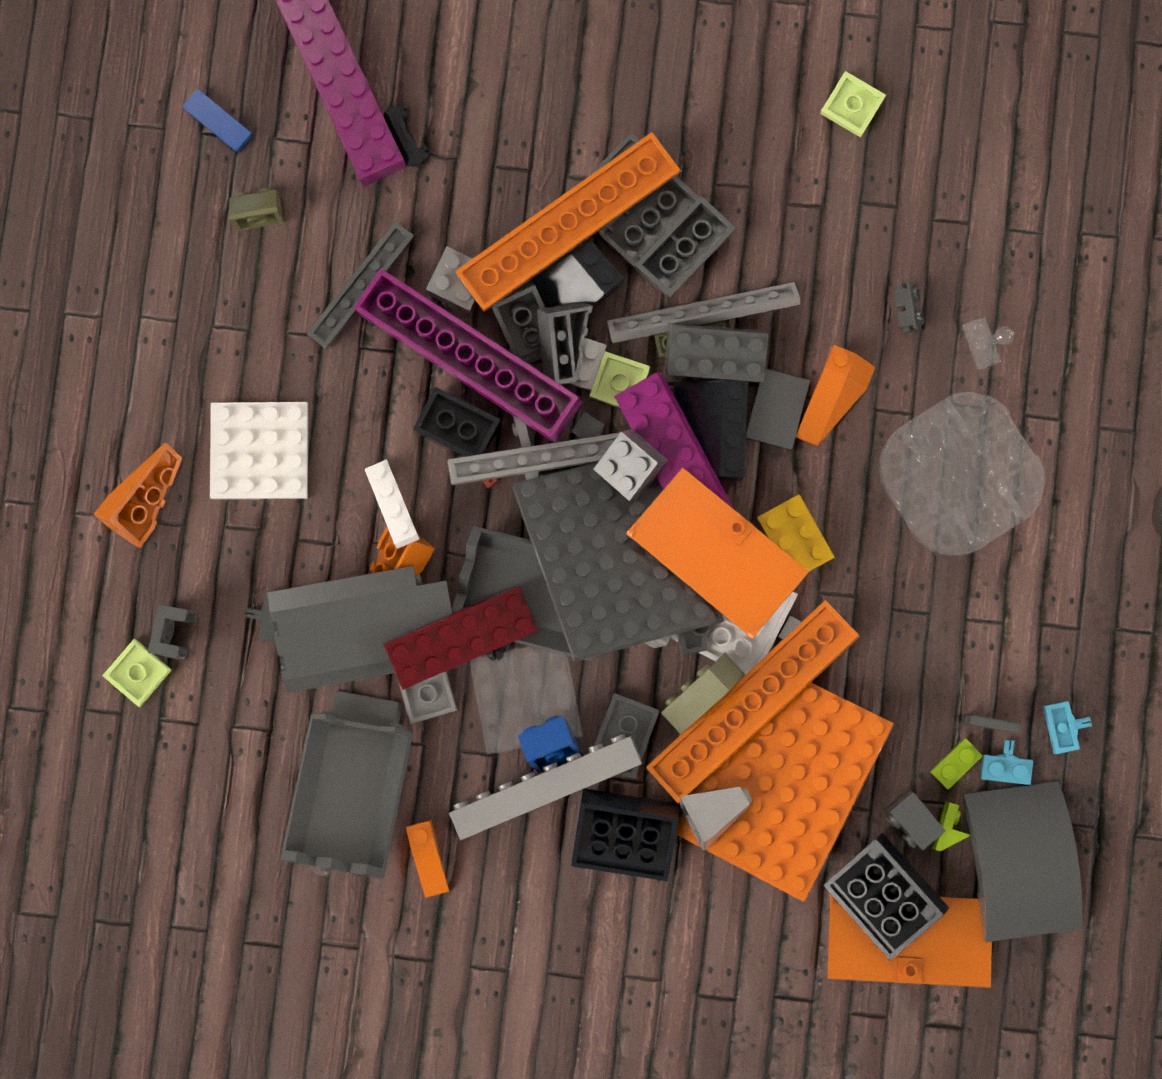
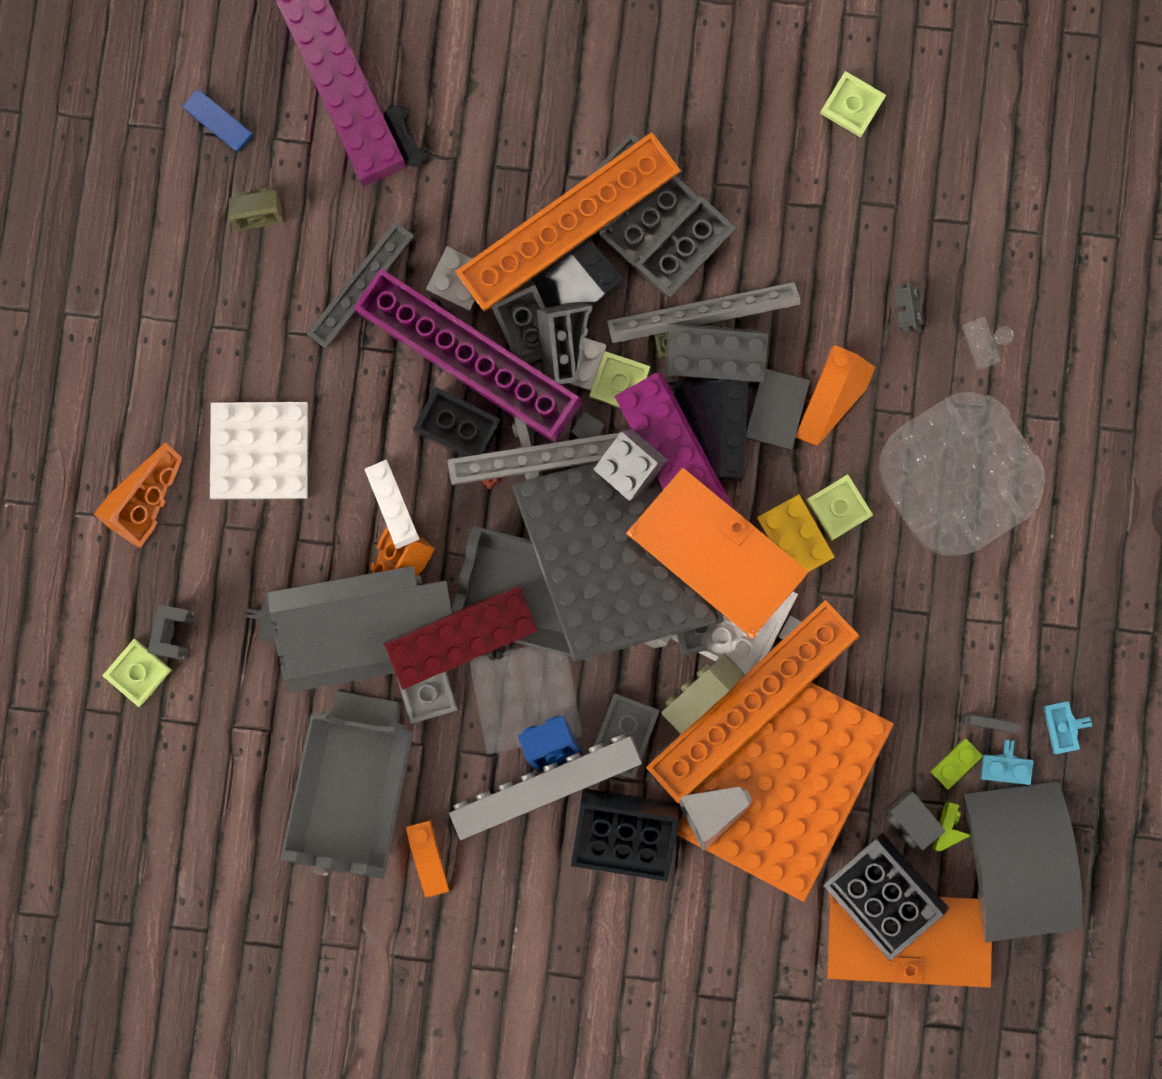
none -> yellowish green tile [806,474,873,541]

